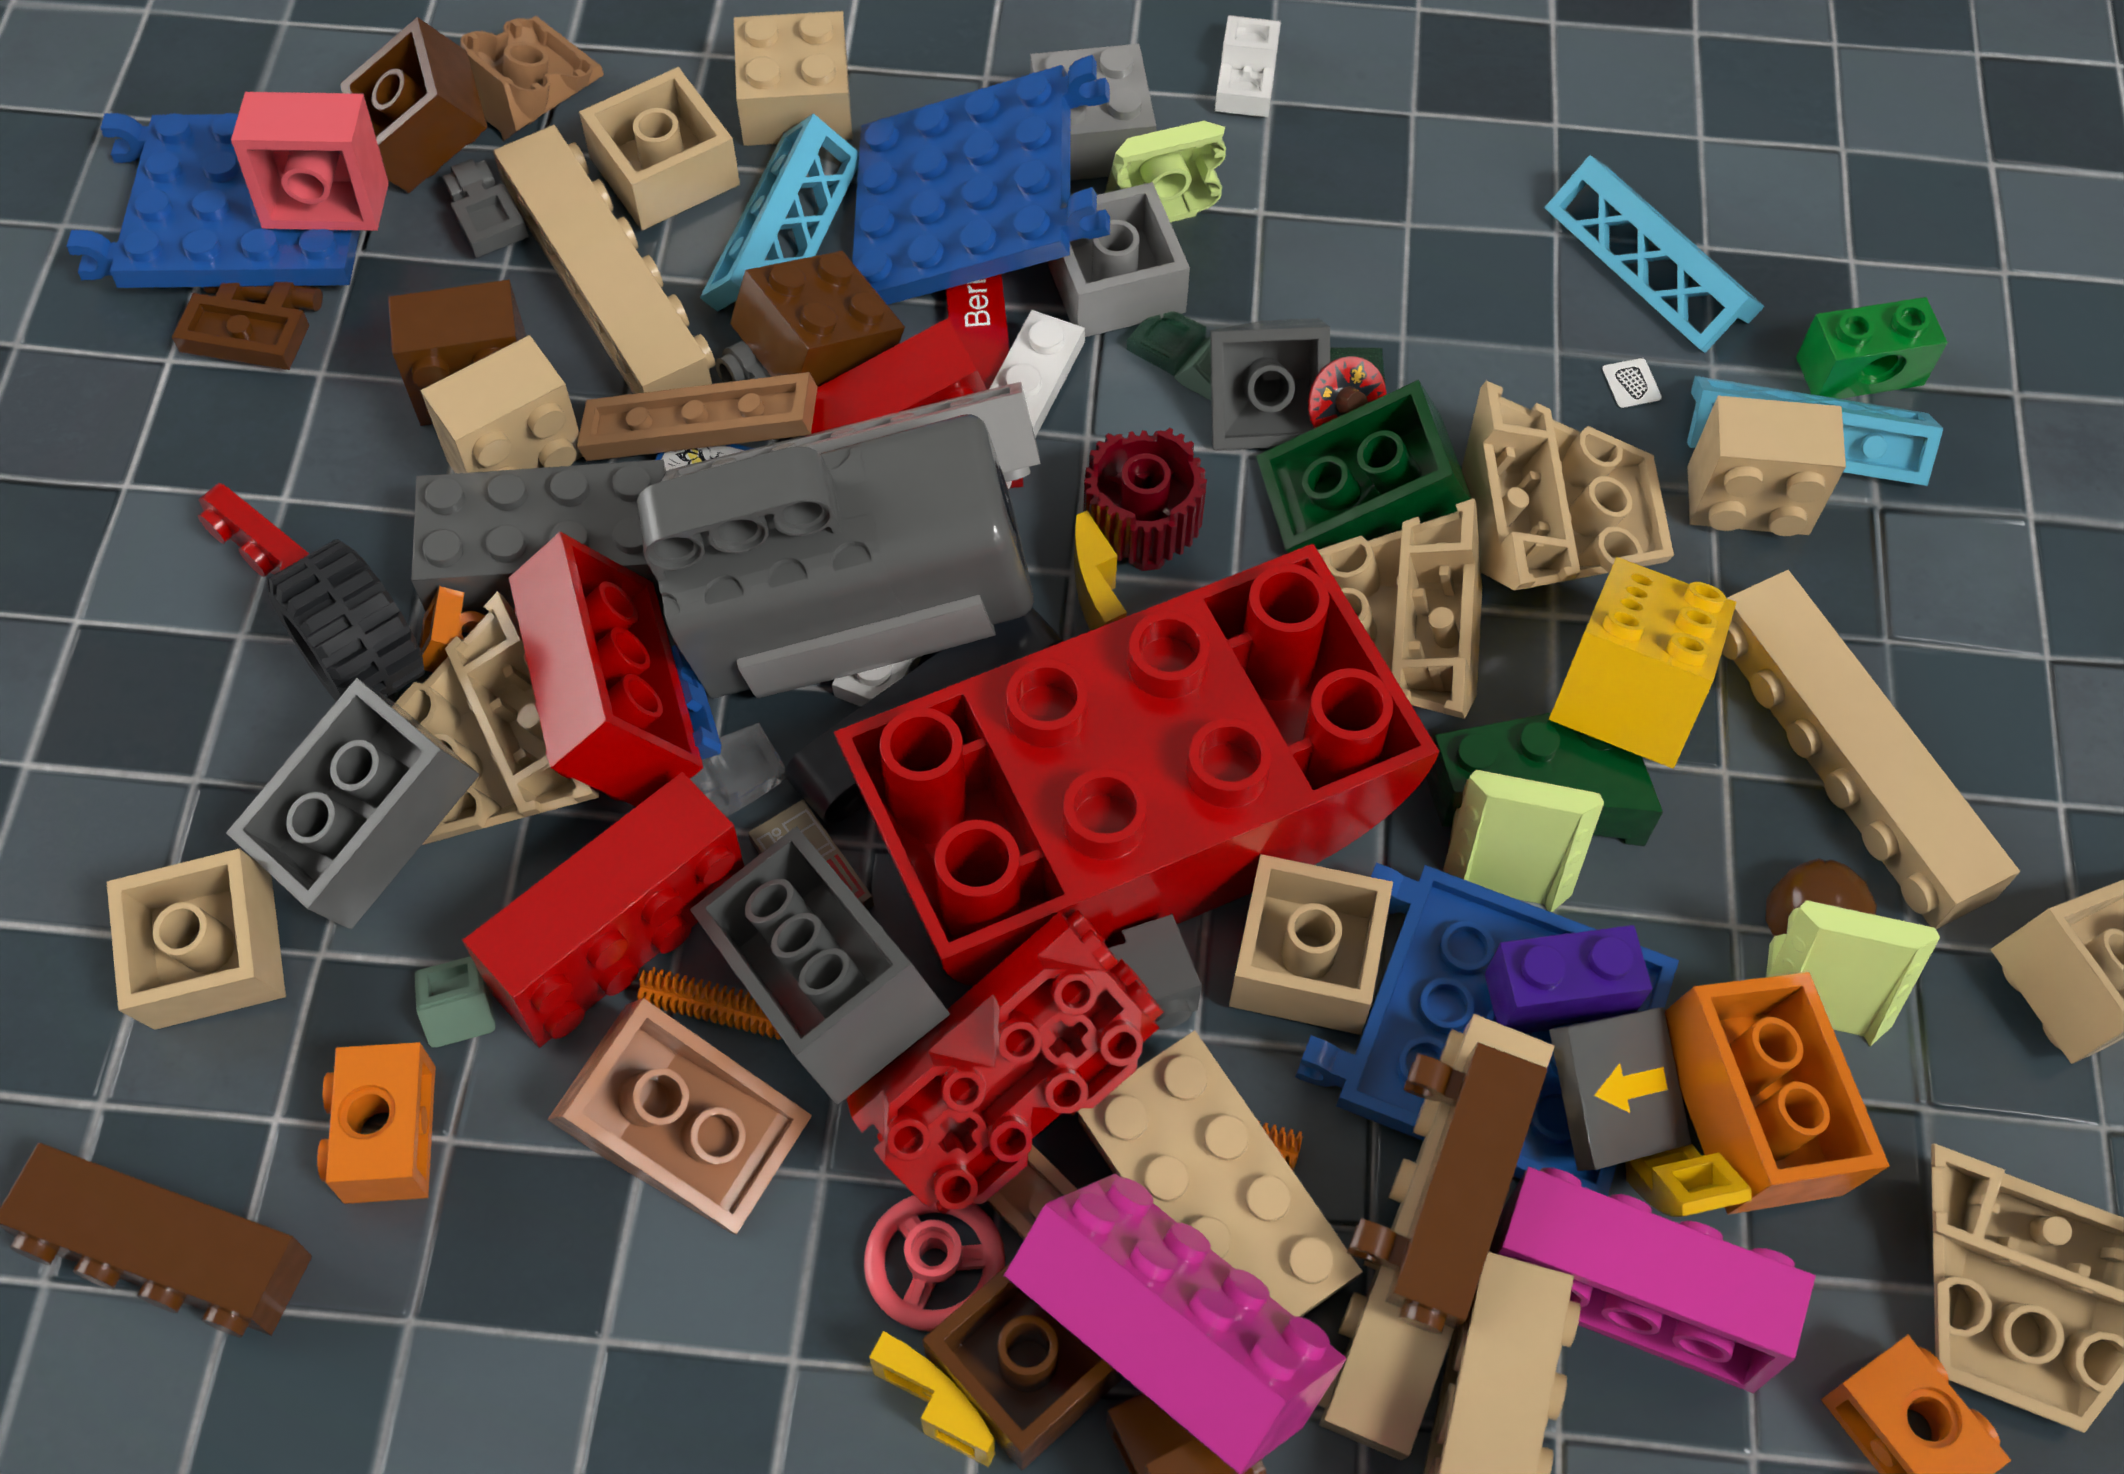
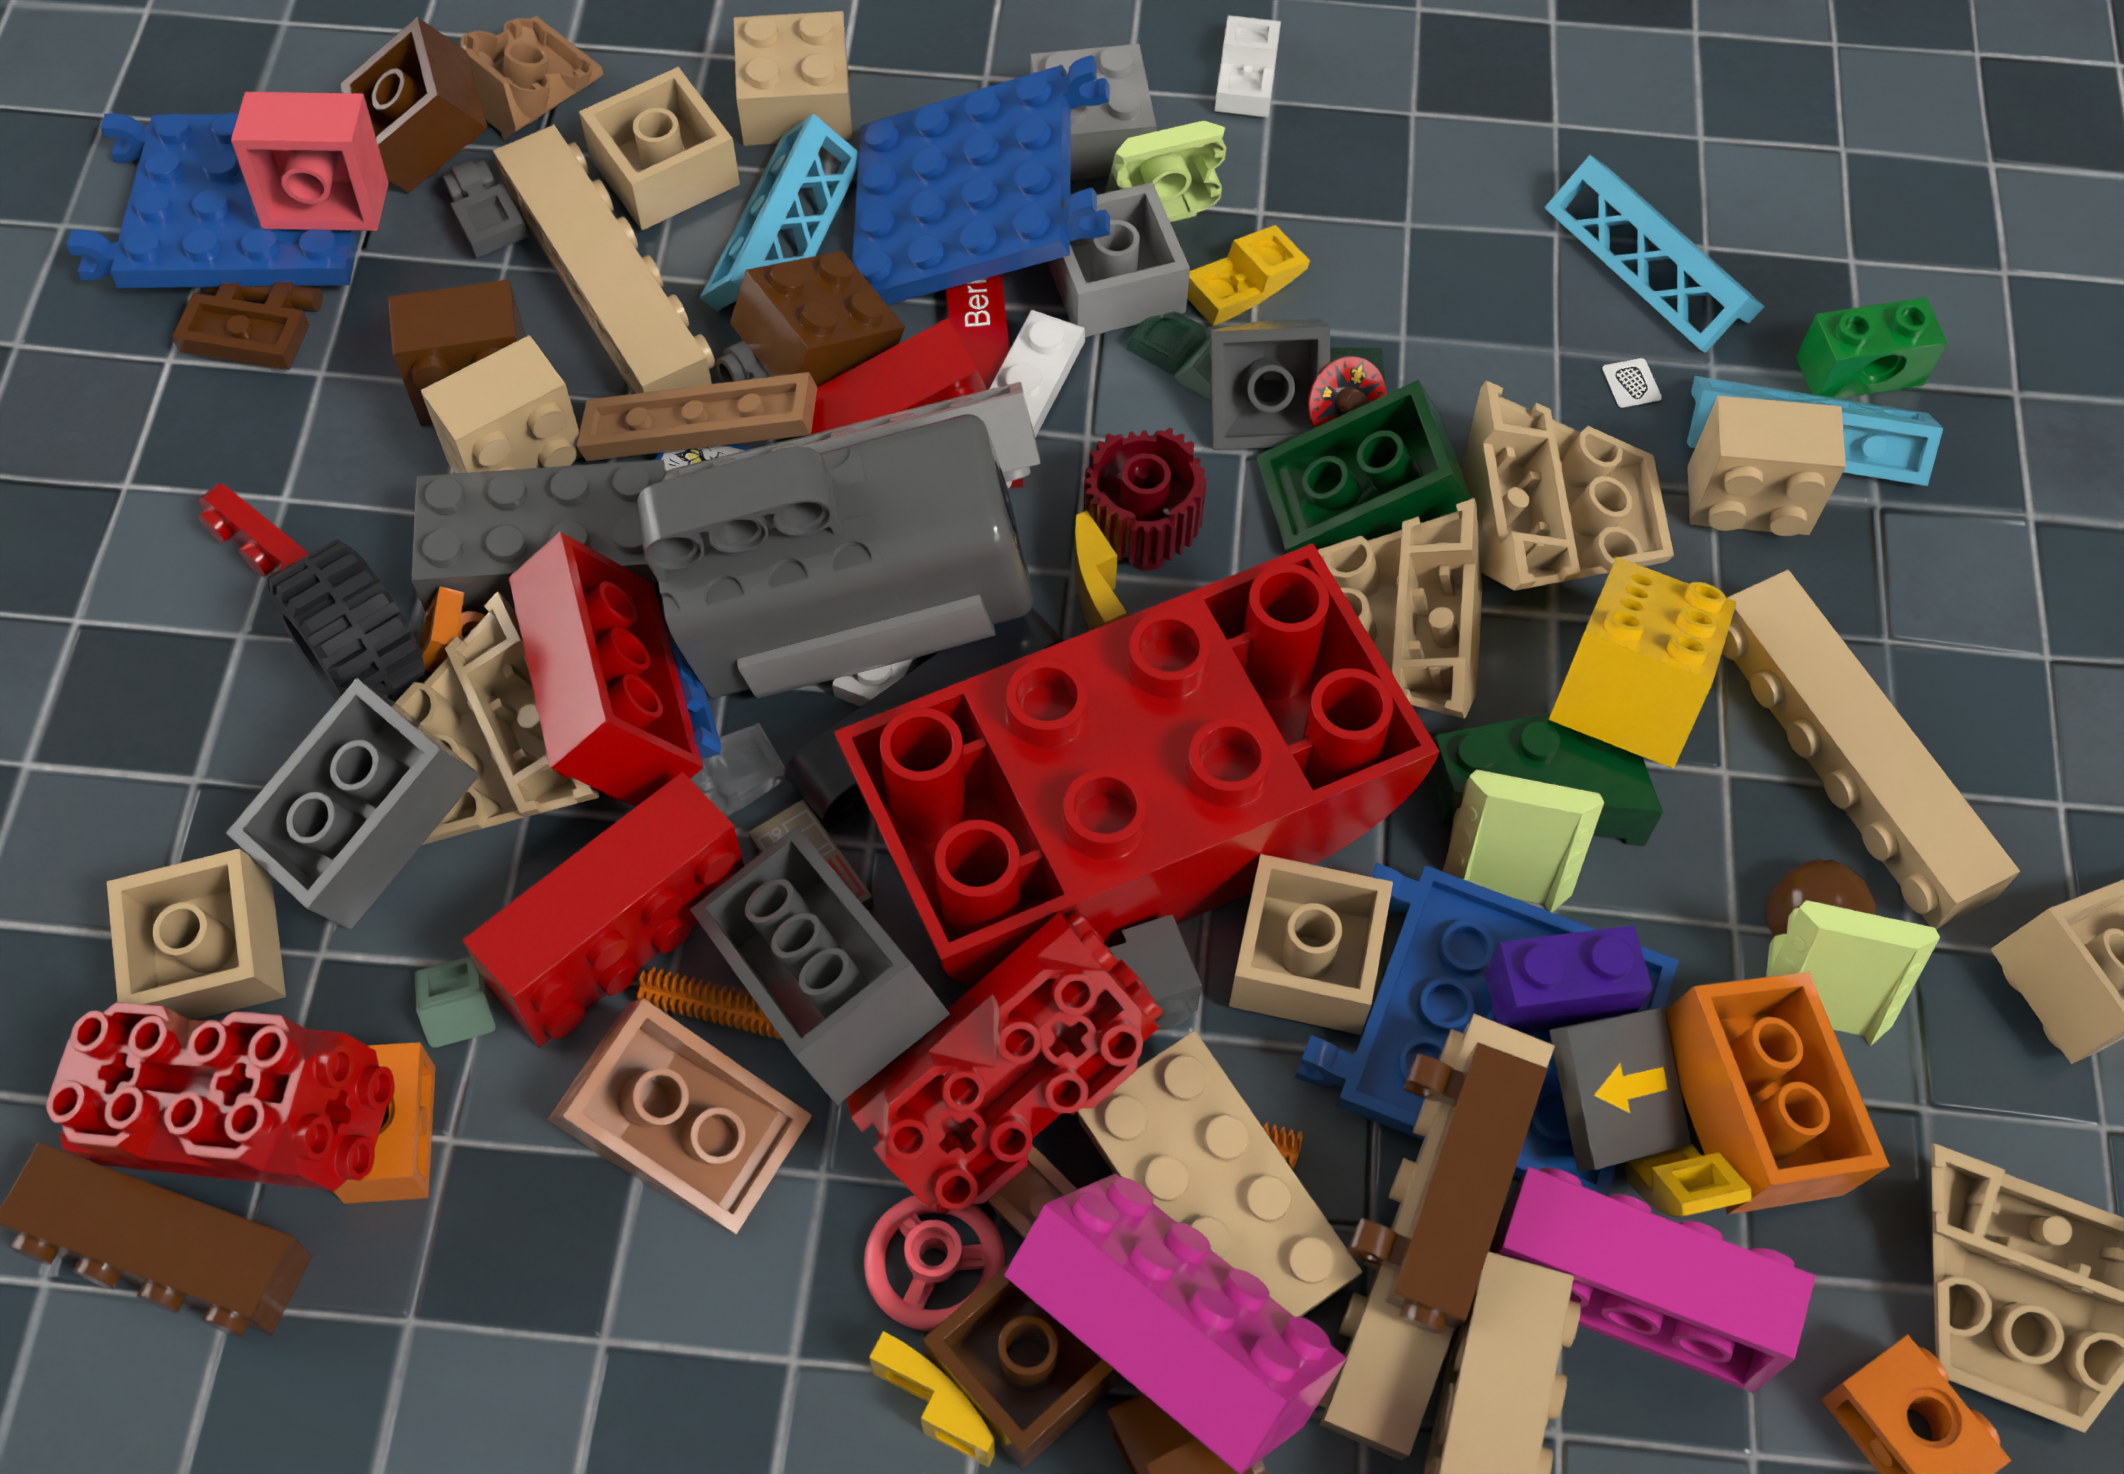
none -> red brick [46,1002,395,1191]
none -> yellow slope [1187,225,1310,326]

